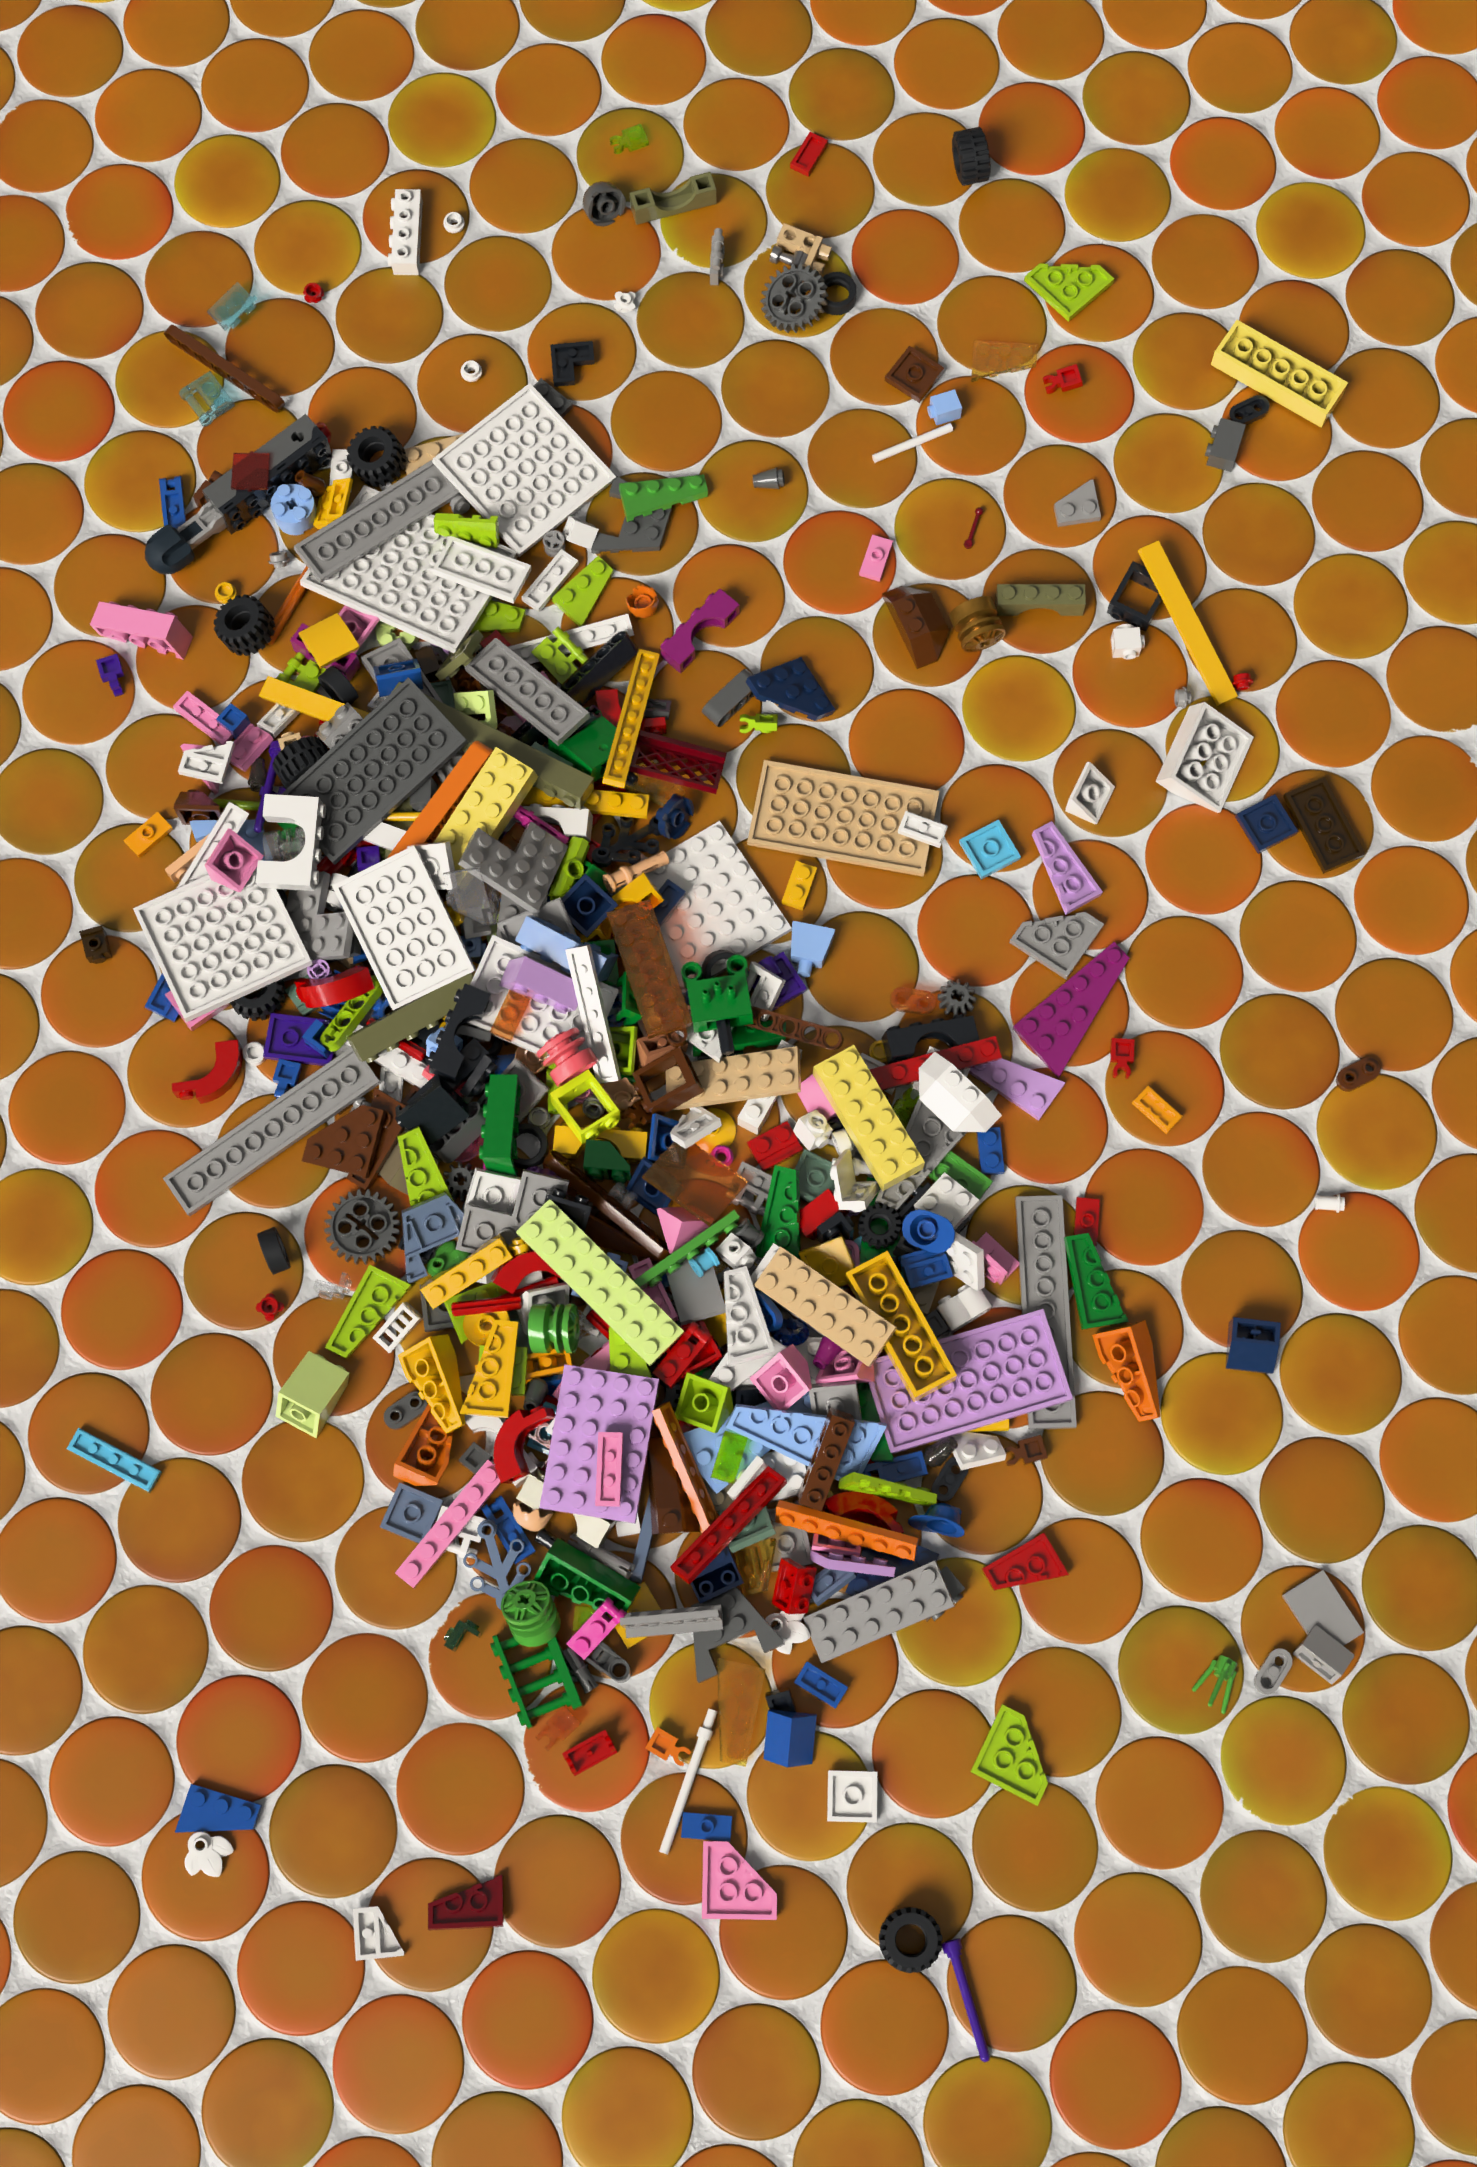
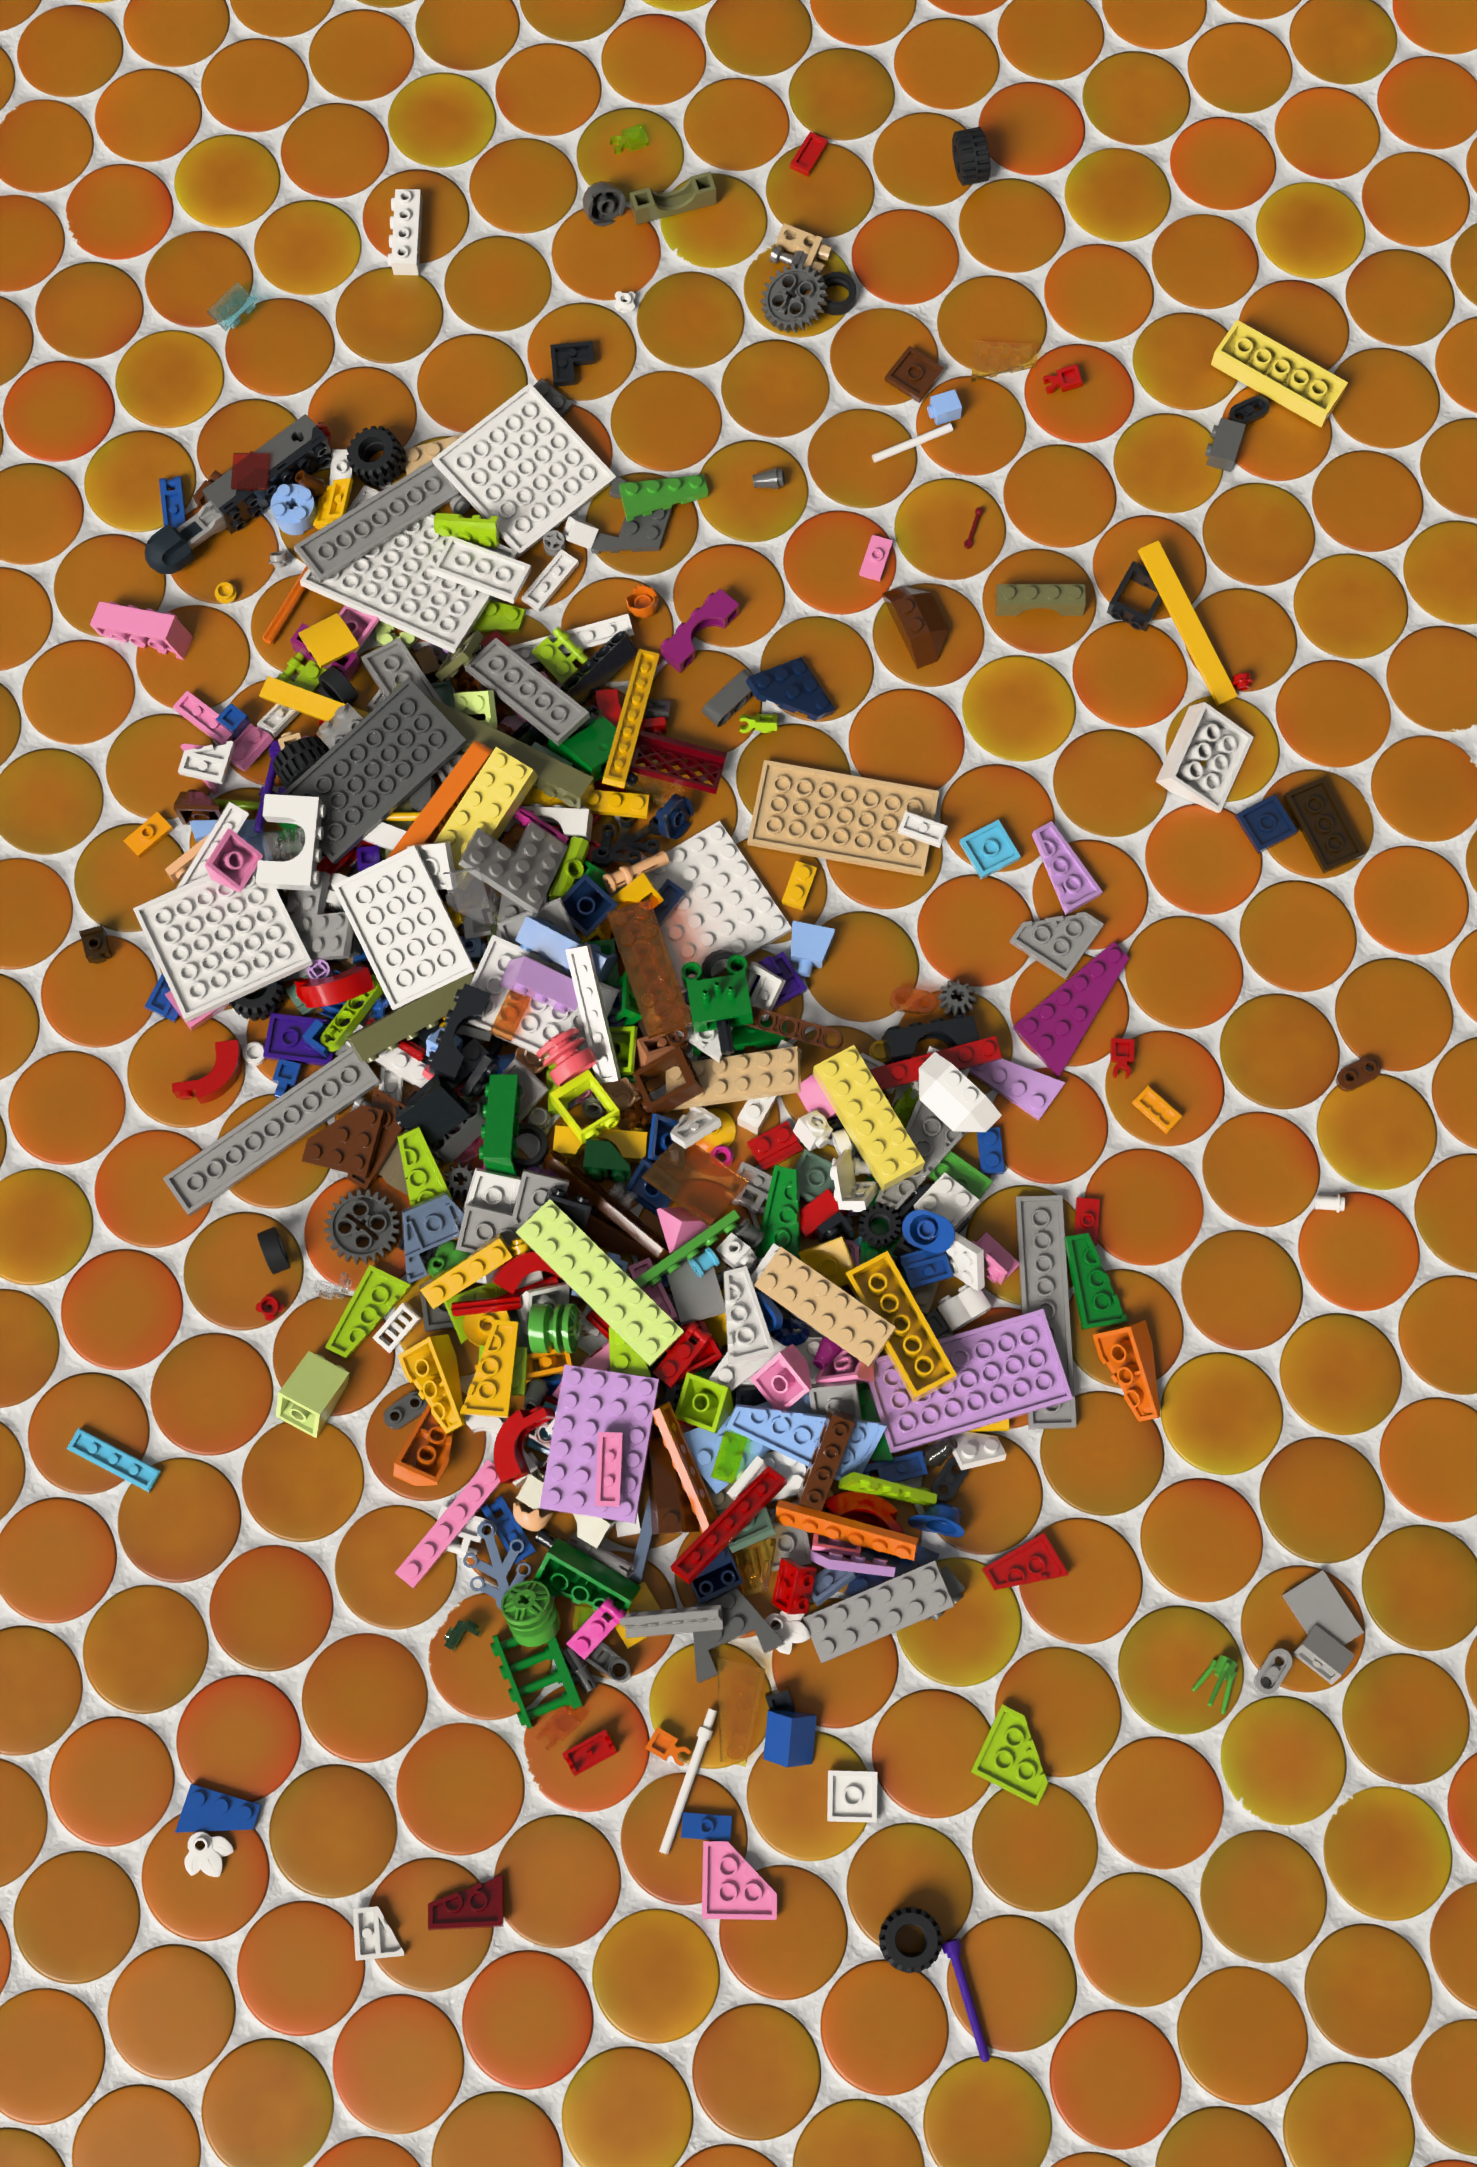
dark purple plate [96,654,124,697] -> none
reddish brown beam [164,324,285,413] -> none
clear light blue plate [179,371,235,427] -> none
black tyre [213,594,275,656] -> none
clear smoke cone [248,757,268,792] -> none
red plate [303,283,324,303] -> none
blue slope [373,658,423,697] -> none
sand blue plate [380,1482,444,1544] -> none
white plate [443,212,465,233] -> none
dark grey plate [459,1442,493,1474] -> none
white plate [461,360,482,382] -> none
lime wing [551,556,614,627] -> none
light grey plate [710,228,725,285] -> none
blue plate [794,1662,848,1709] -> none
pearl gold wheel [949,596,1006,653] -> none
reddish brown plate [1004,1435,1048,1466] -> none
lime plate [1024,263,1114,322] -> none
light grey wing [1054,480,1101,527] -> none
white slope [1065,762,1115,824] -> none
white brick [1111,624,1145,660] -> none
light grey plate [1174,687,1191,709] -> none
dark blue slope [1225,1317,1281,1374] -> none

